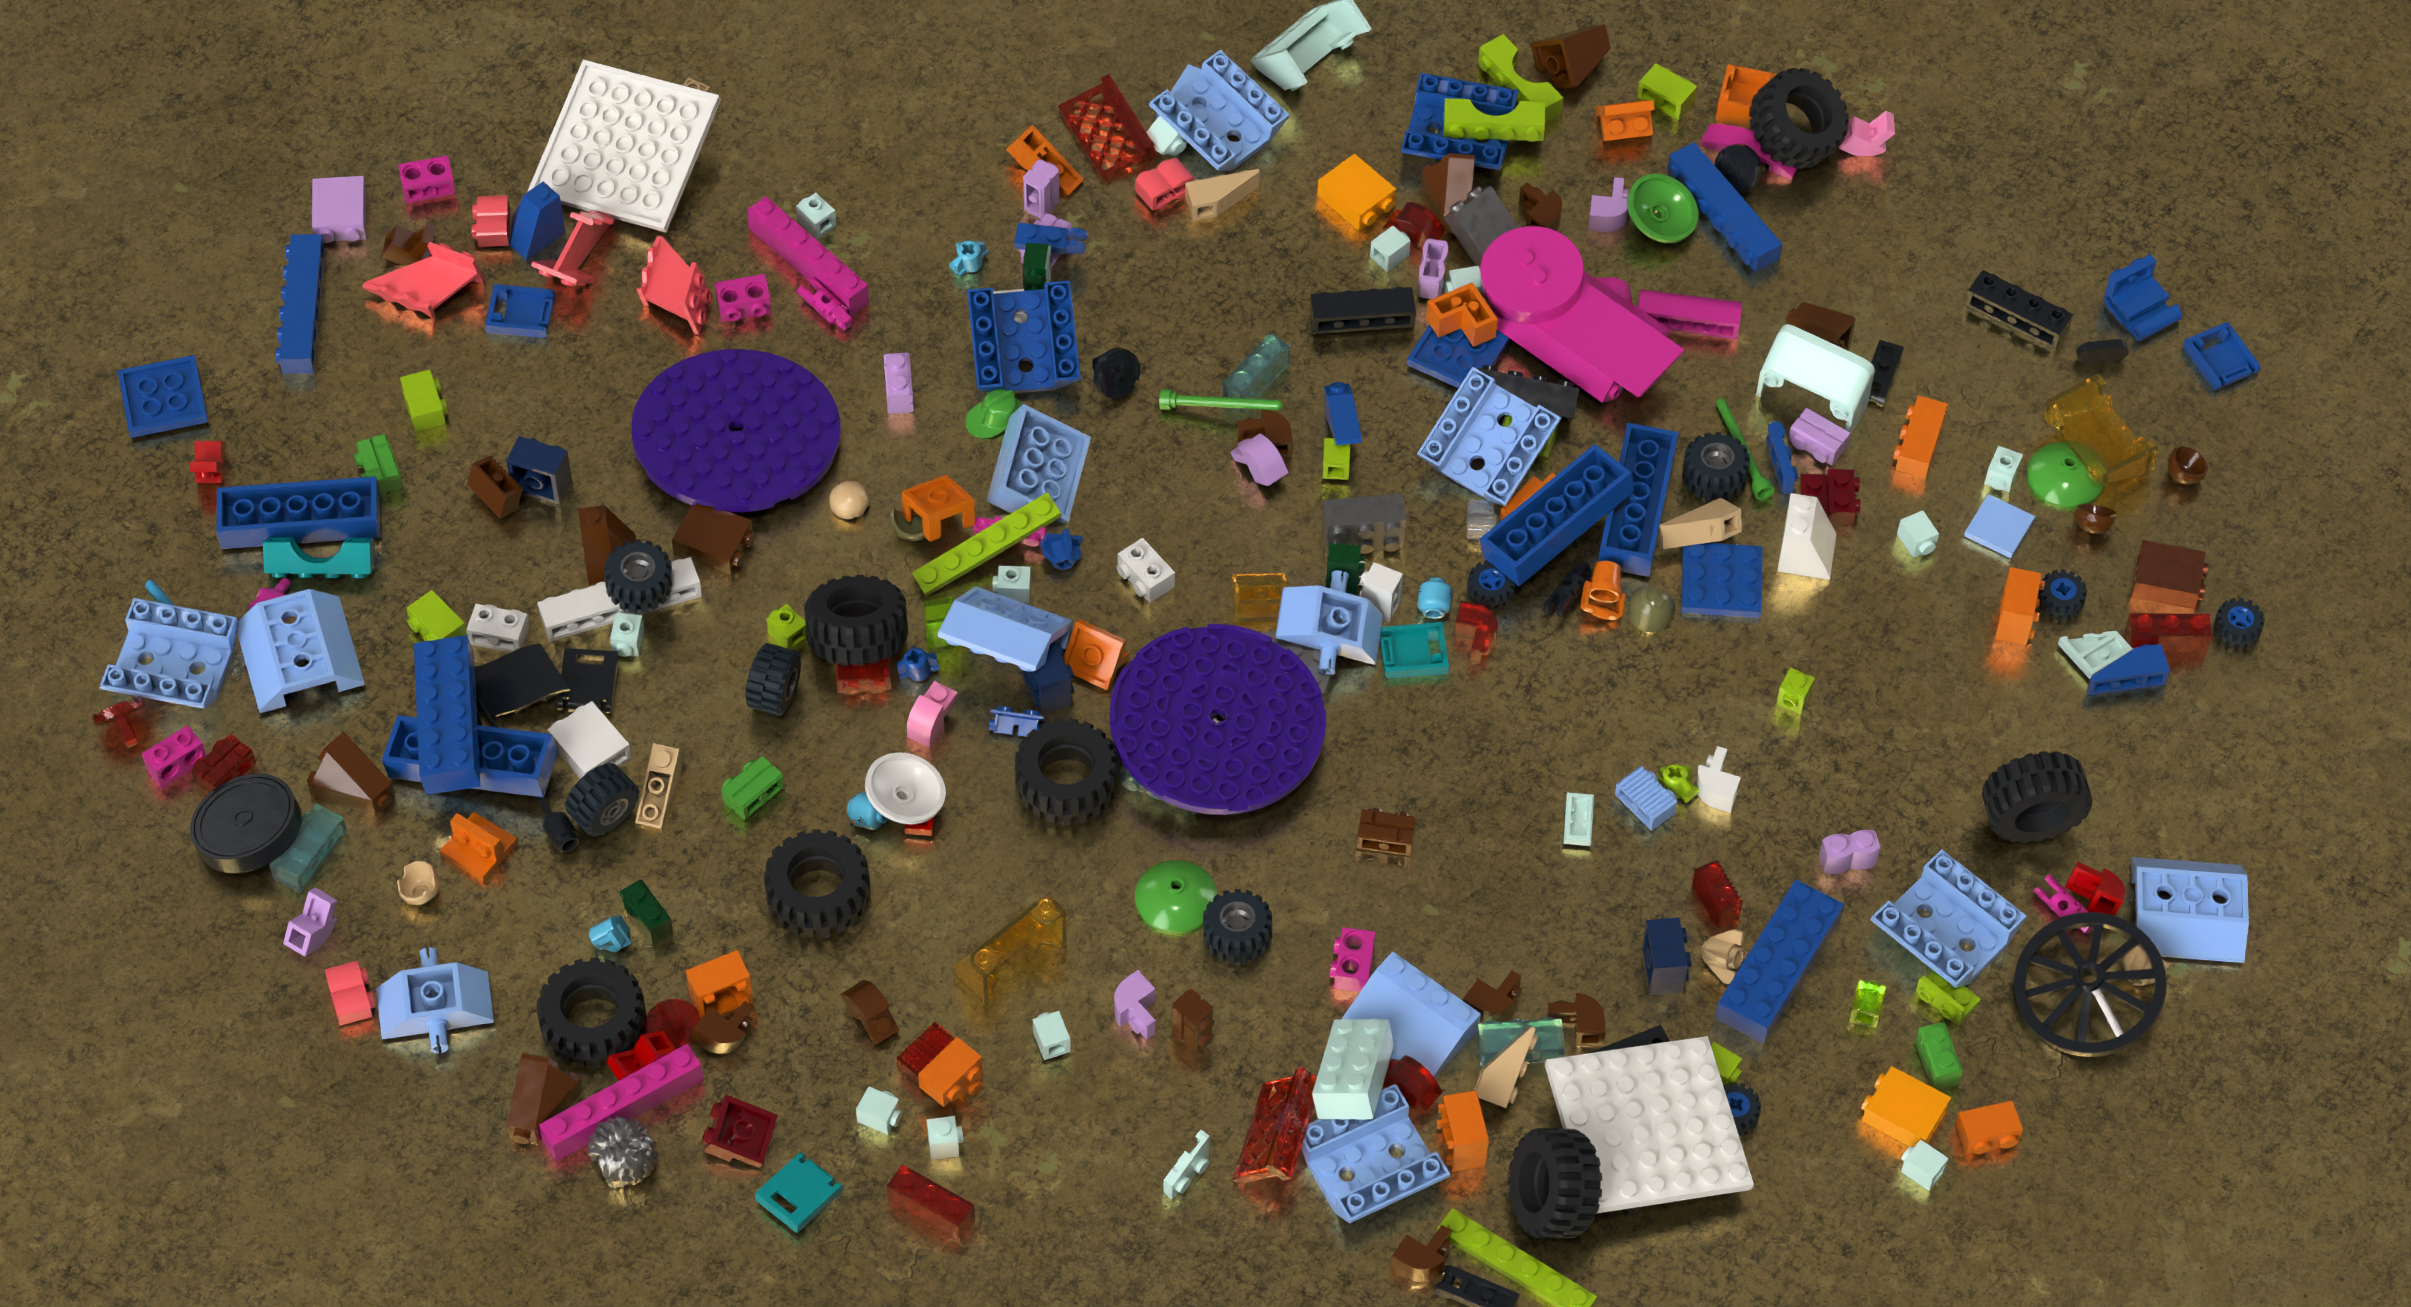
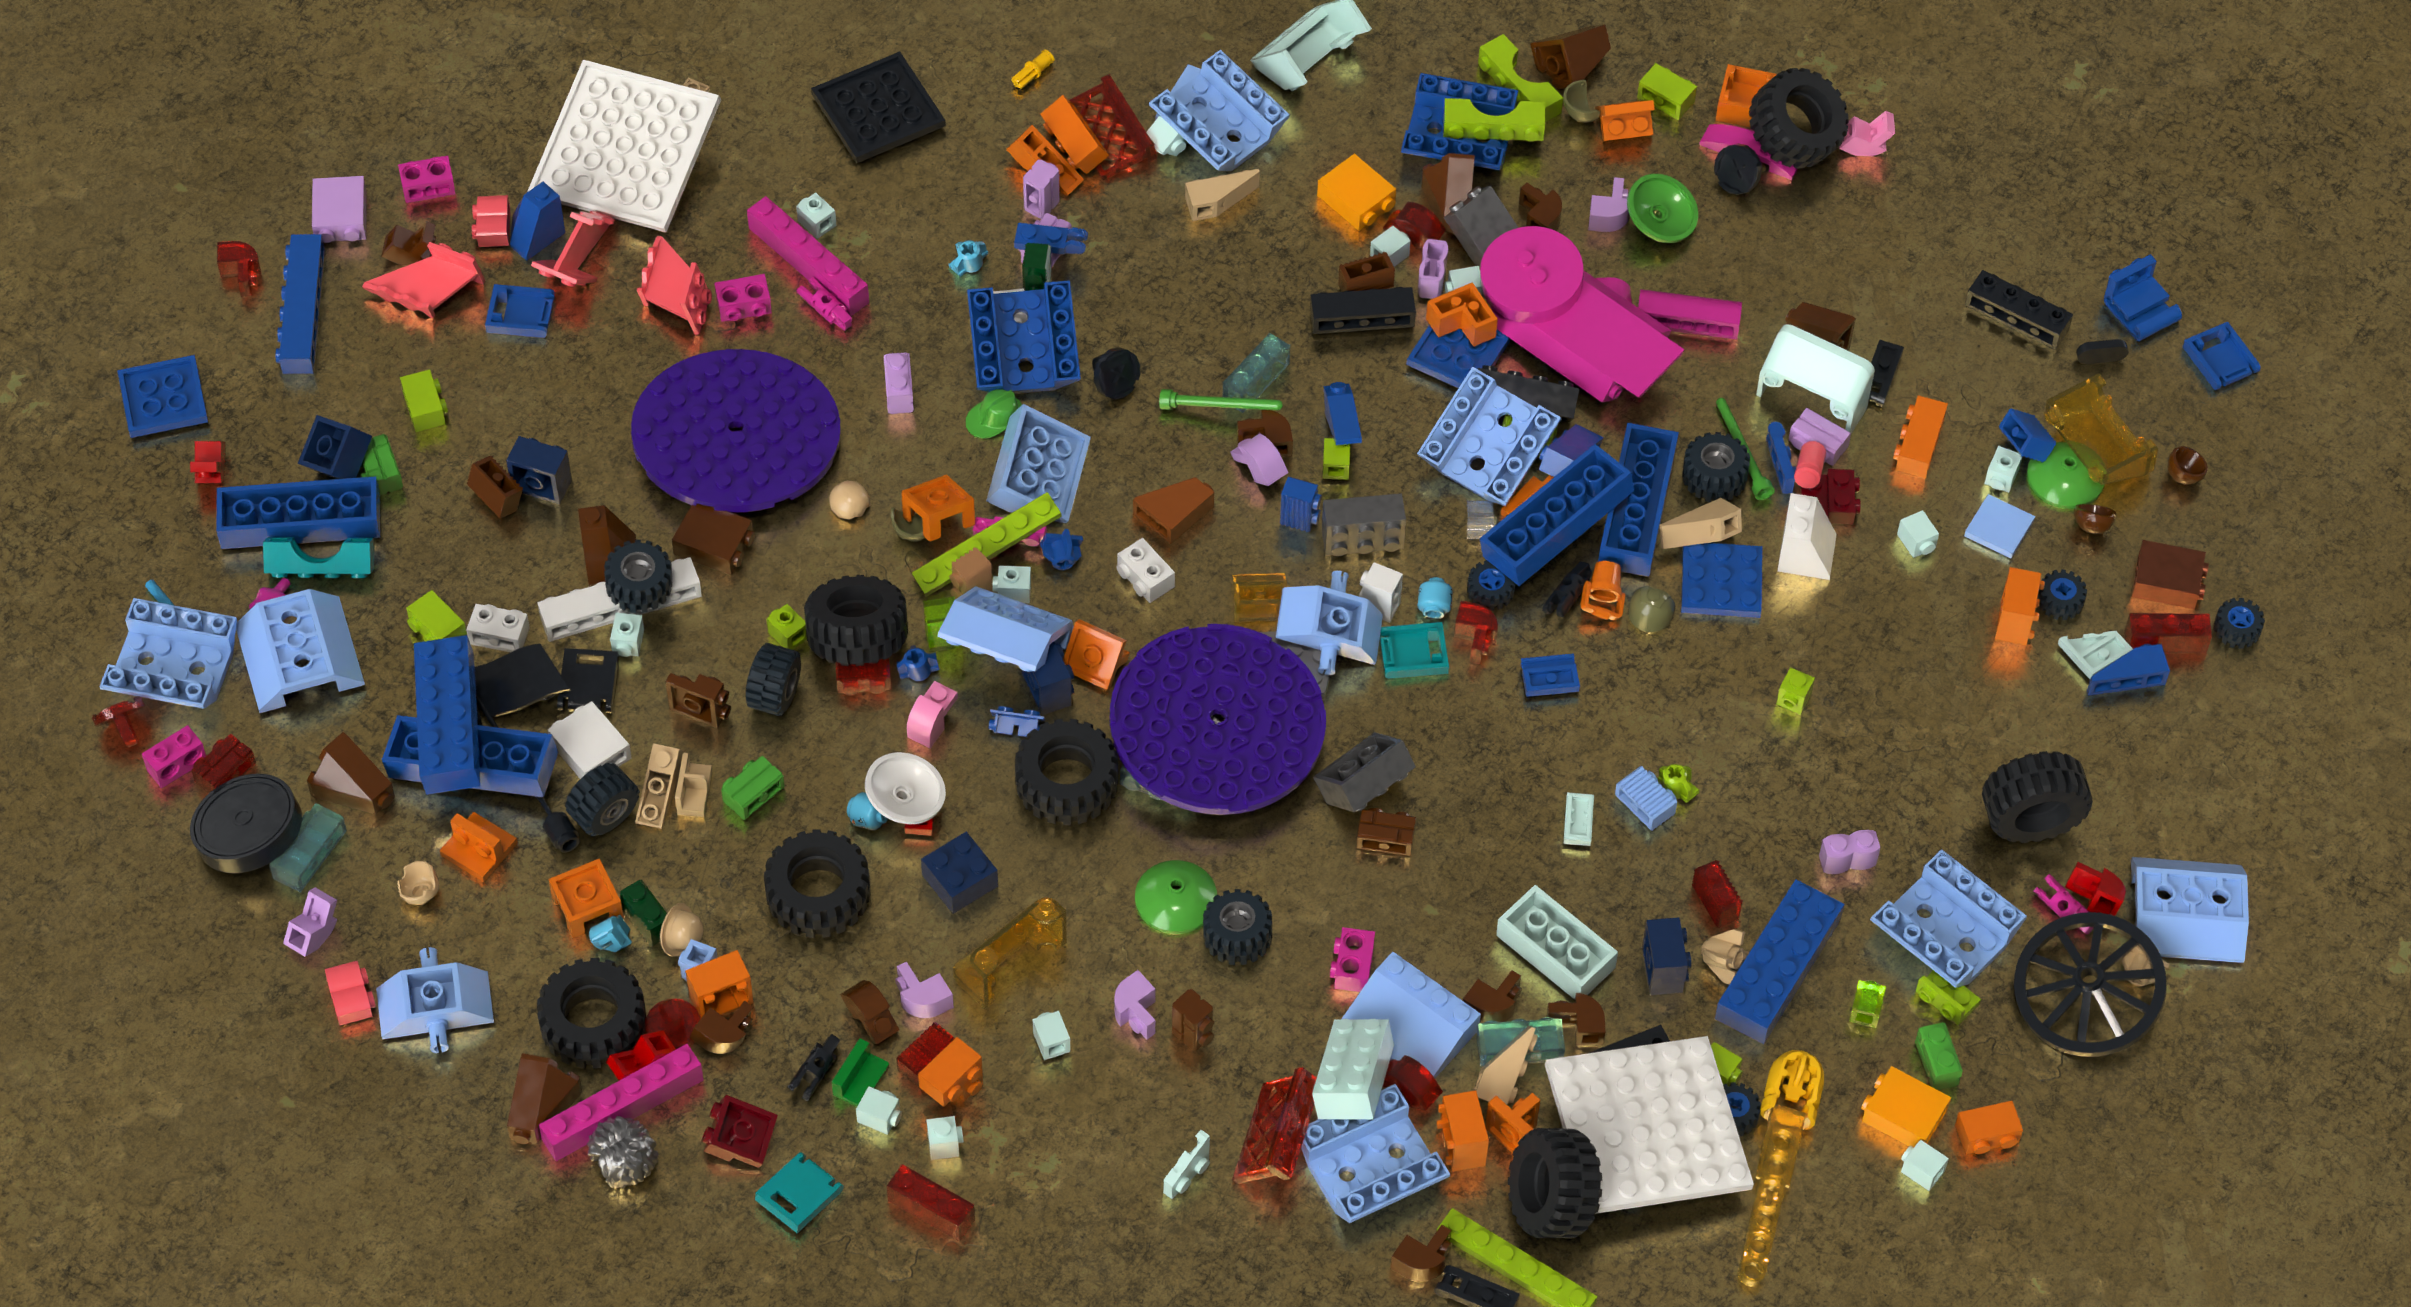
coral brick [1135,158,1194,210] -> none
dark green brick [1326,542,1366,594] -> none
blue brick [1667,142,1783,272] -> none
white brick [1696,746,1741,813] -> none
none -> clear red brick [217,241,262,297]
none -> dark blue brick [297,415,372,479]
none -> orange panel [548,858,624,938]
none -> tan hat [660,903,704,957]
none -> reddish brown plate [665,673,731,729]
none -> tan panel [675,752,712,817]
none -> light blue brick [678,939,718,982]
none -> black hinge [787,1034,840,1101]
none -> black plate [811,51,946,164]
none -> green panel [832,1038,889,1107]
none -> lavender brick [895,961,954,1018]
none -> dark blue brick [921,831,998,914]
none -> medium nougat brick [949,548,993,600]
none -> yellow axle [1012,49,1055,89]
none -> orange brick [1040,95,1109,174]
none -> dark orange slope [1133,477,1215,544]
none -> blue brick [1280,476,1322,533]
none -> flat silver brick [1313,732,1416,812]
none -> reddish brown brick [1338,251,1395,292]
none -> orange bracket [1485,1093,1540,1153]
none -> light aqua brick [1496,885,1618,1000]
none -> blue plate [1520,653,1580,697]
none -> blue brick [1539,424,1604,477]
none -> olive helmet [1563,80,1600,123]
none -> clear yellow piece [1738,1050,1824,1287]
none -> coral piece [1794,441,1826,488]
none -> blue brick [1999,409,2056,462]

